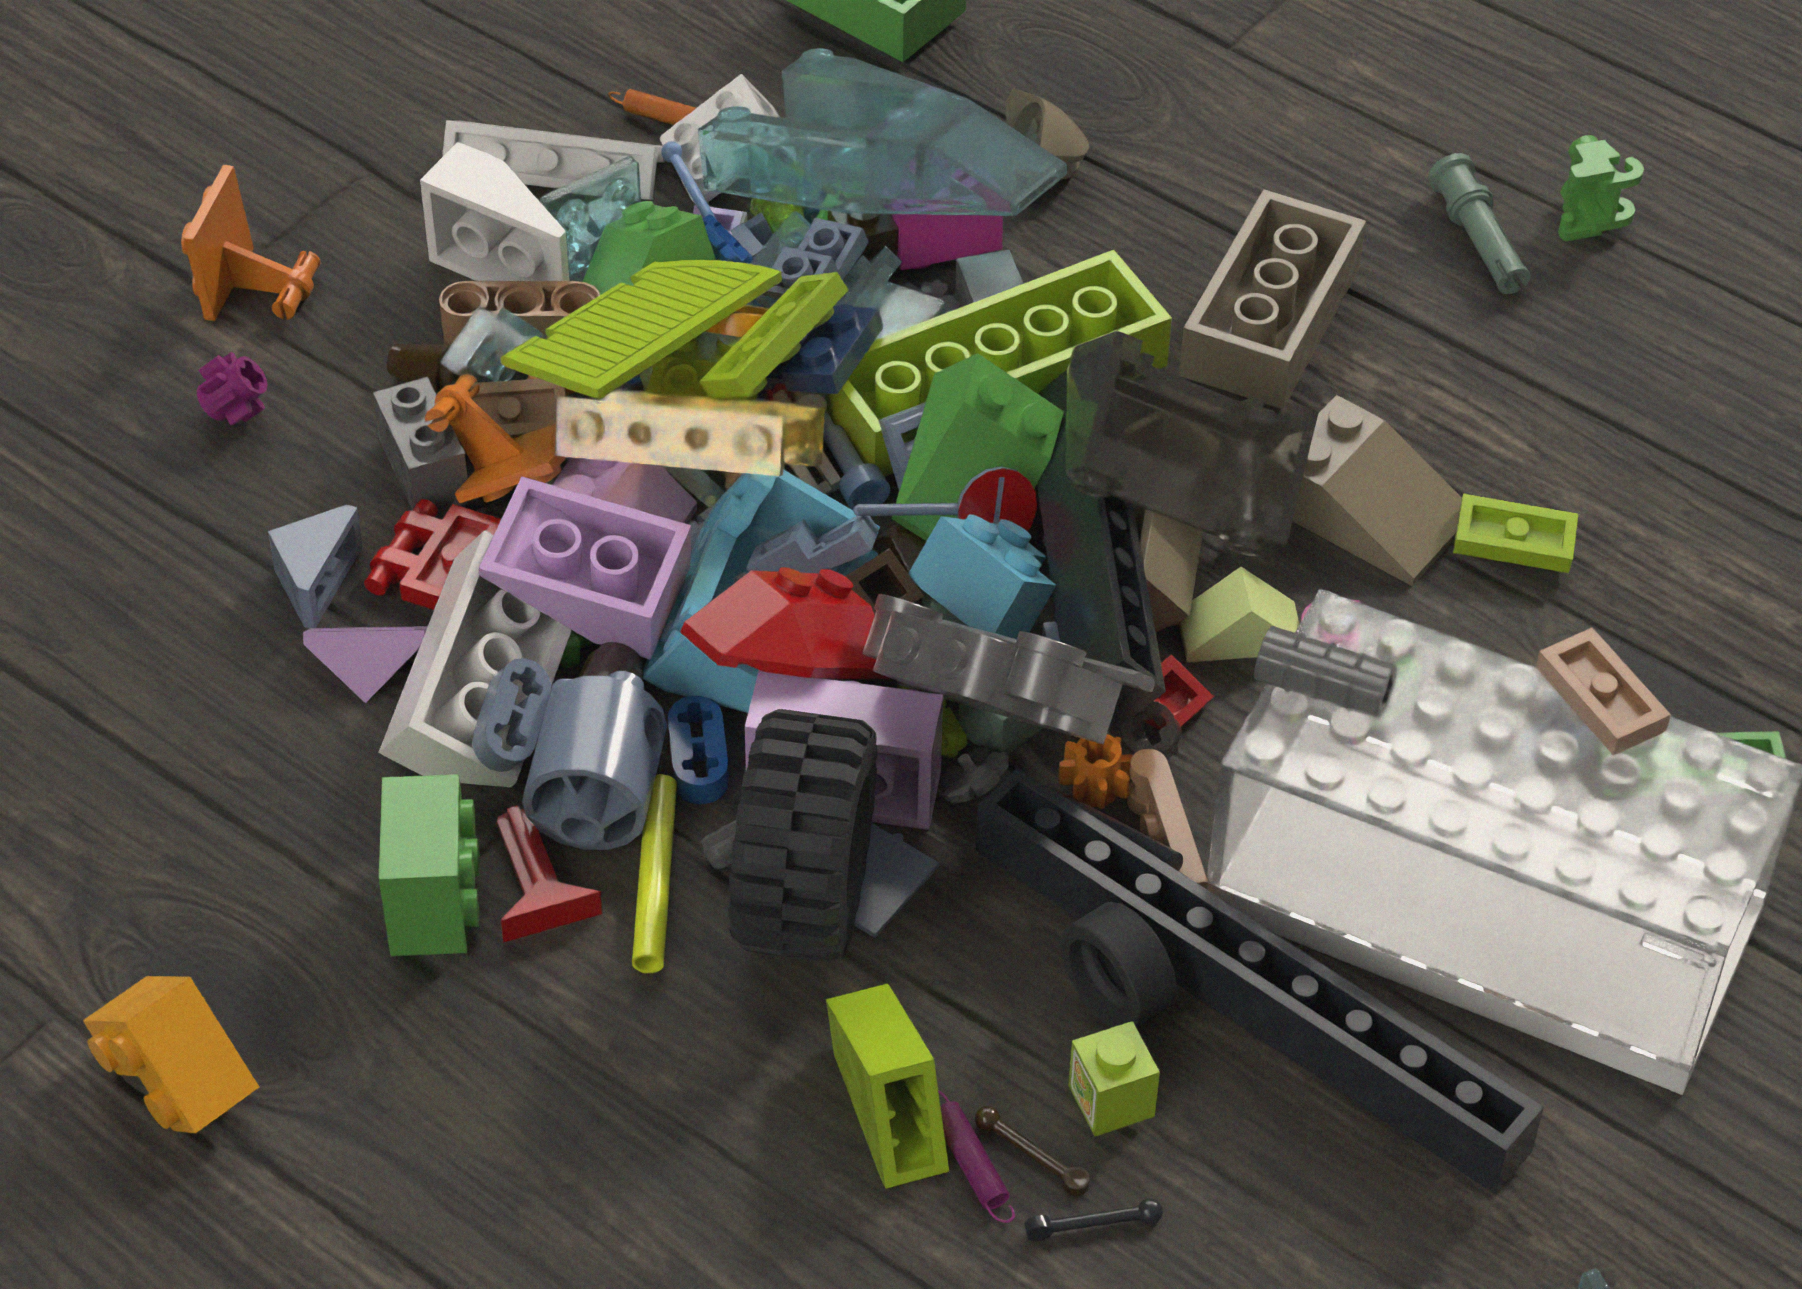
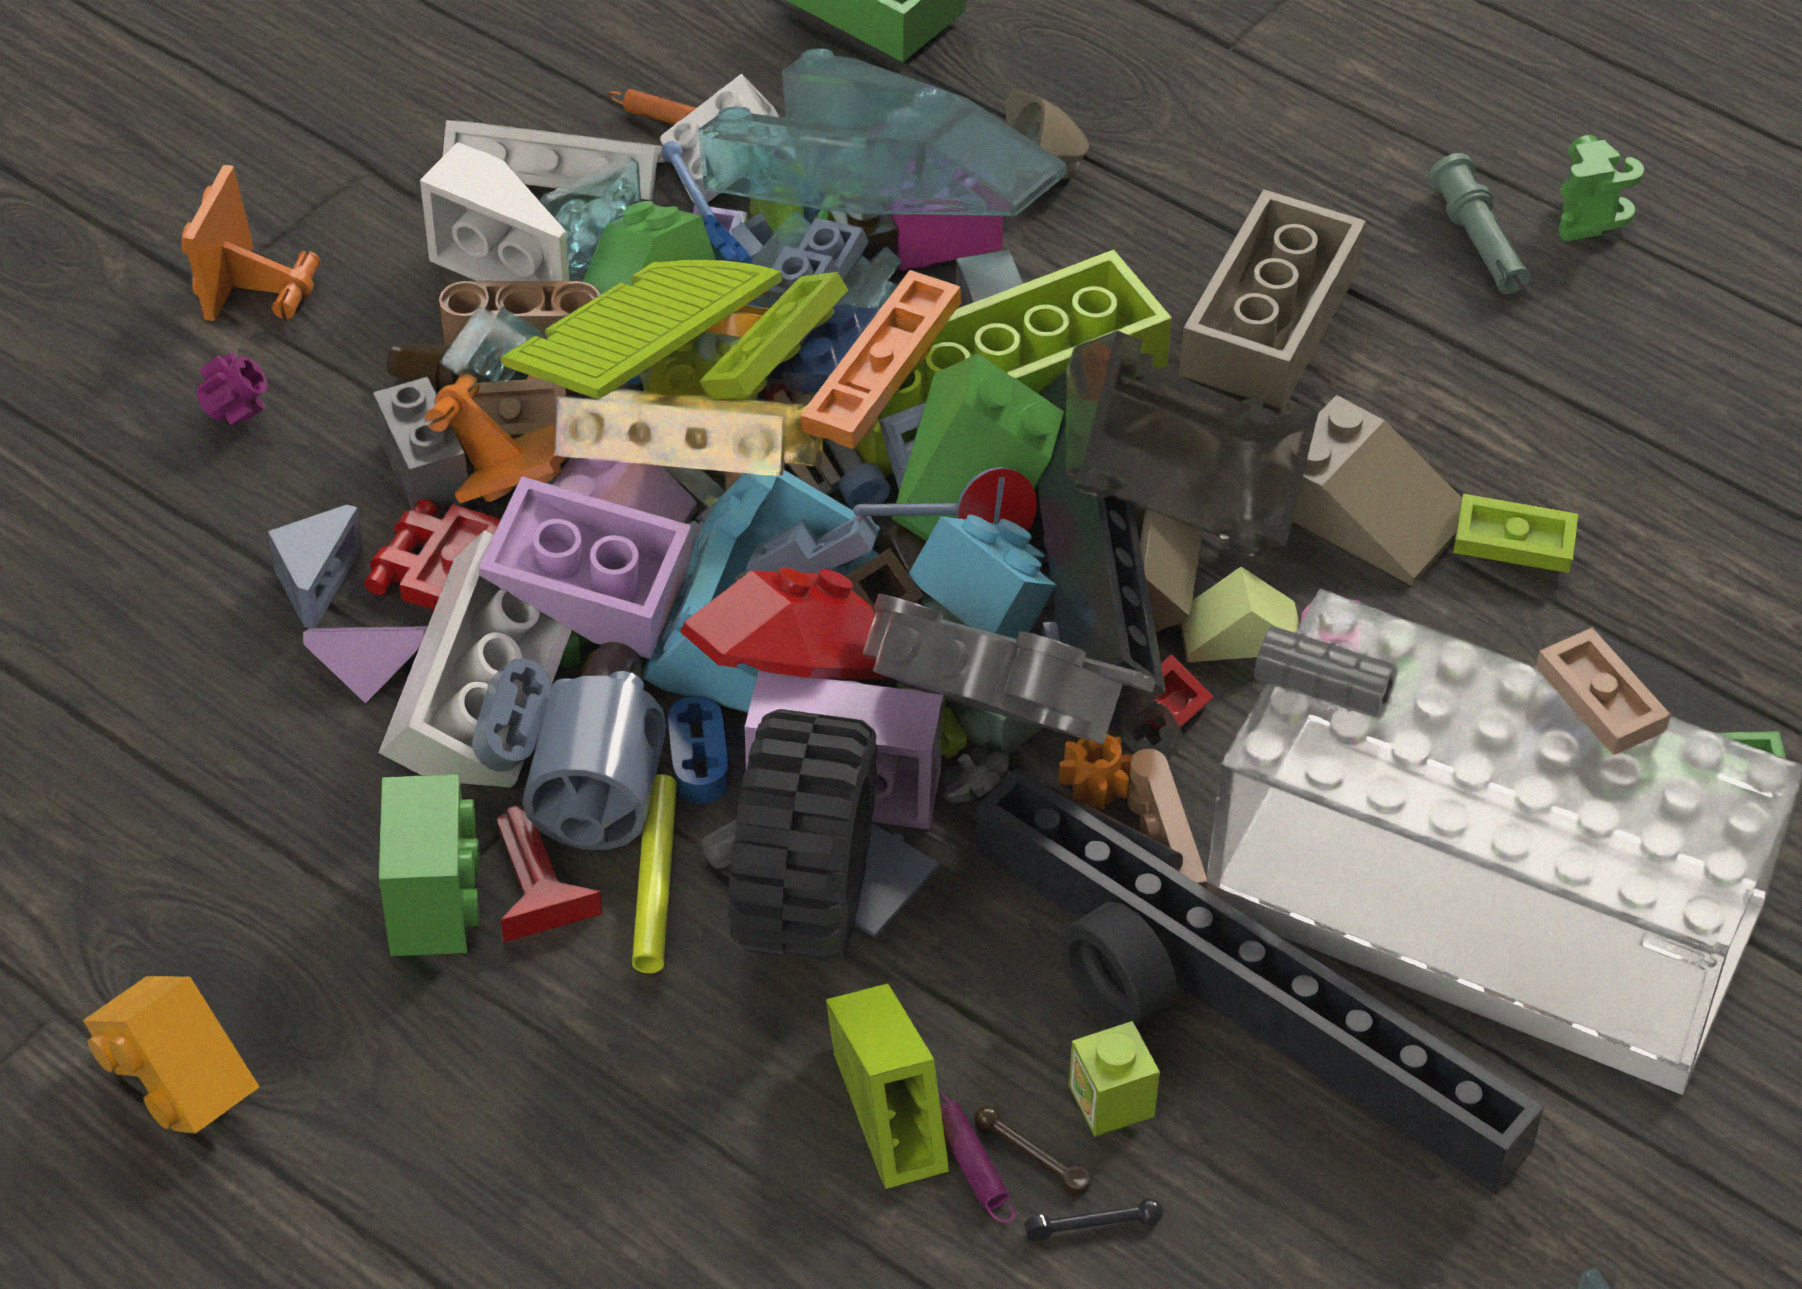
none -> orange hinge [800,270,961,449]

